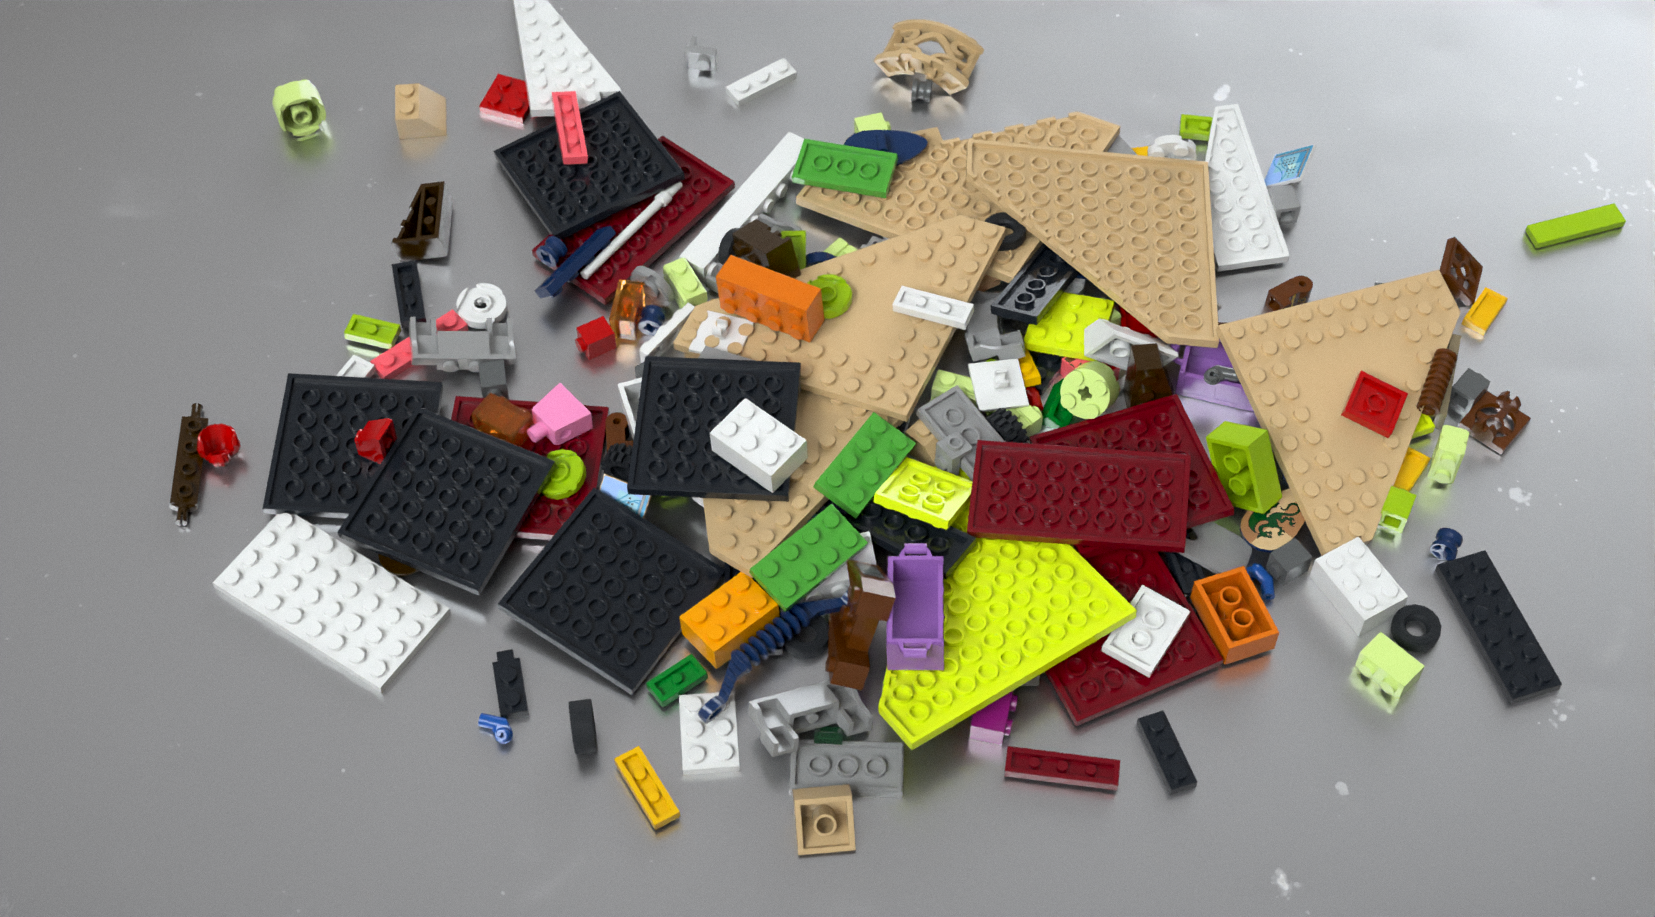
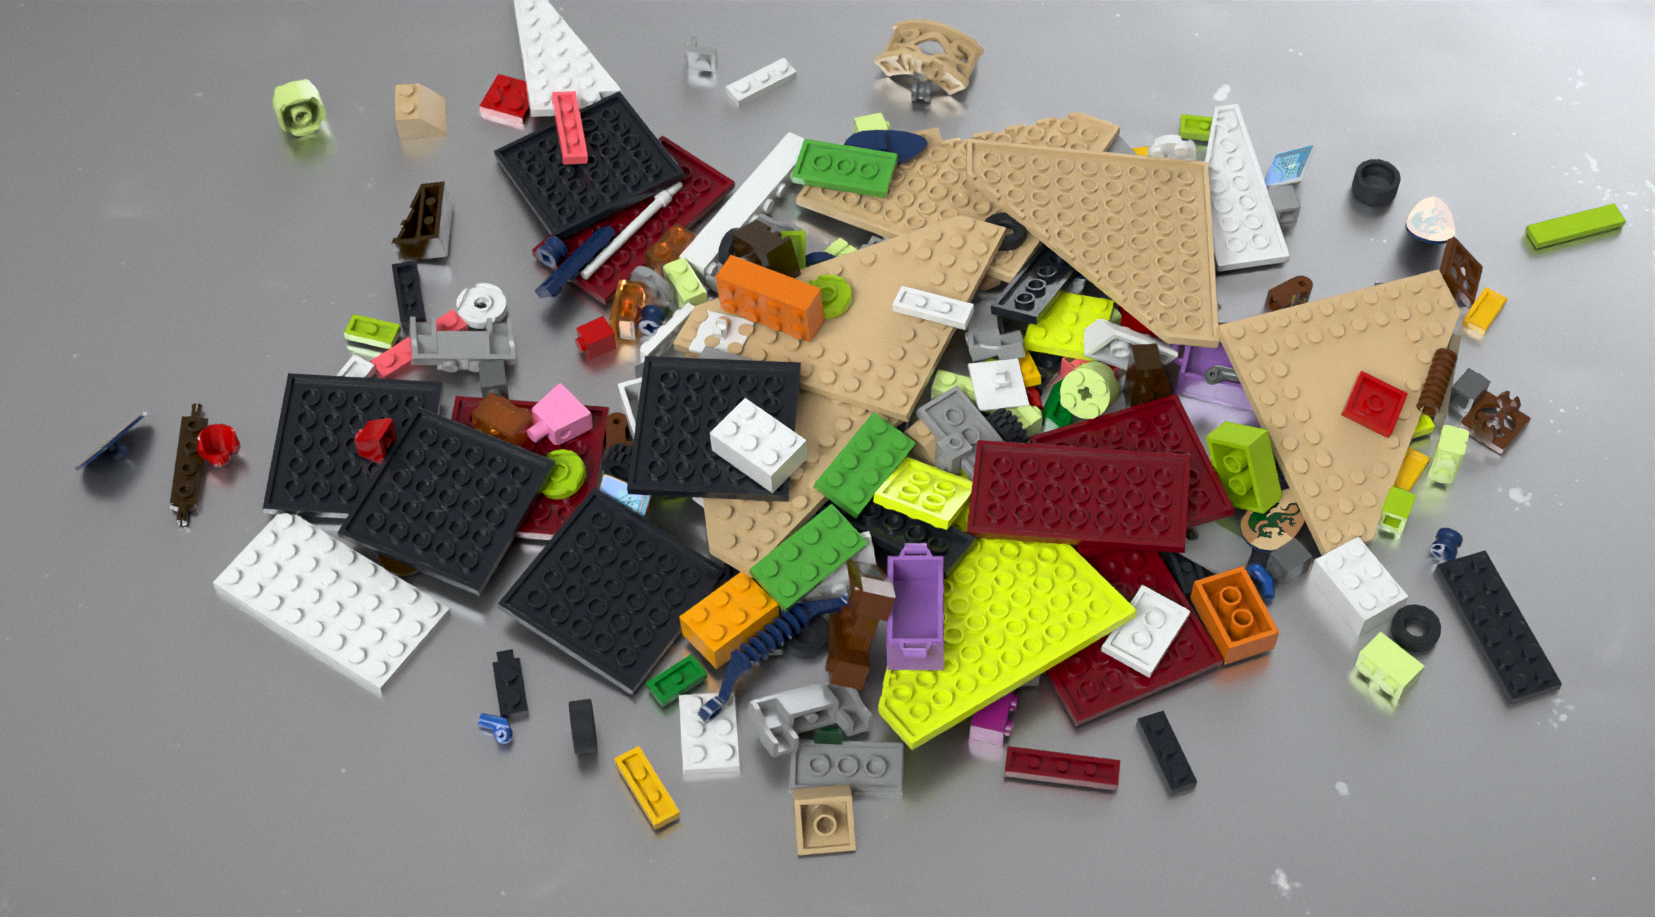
none -> dark blue shield [75,411,148,471]
none -> clear orange brick [645,223,695,279]
none -> black tyre [1352,159,1401,205]
none -> shield [1405,197,1455,244]

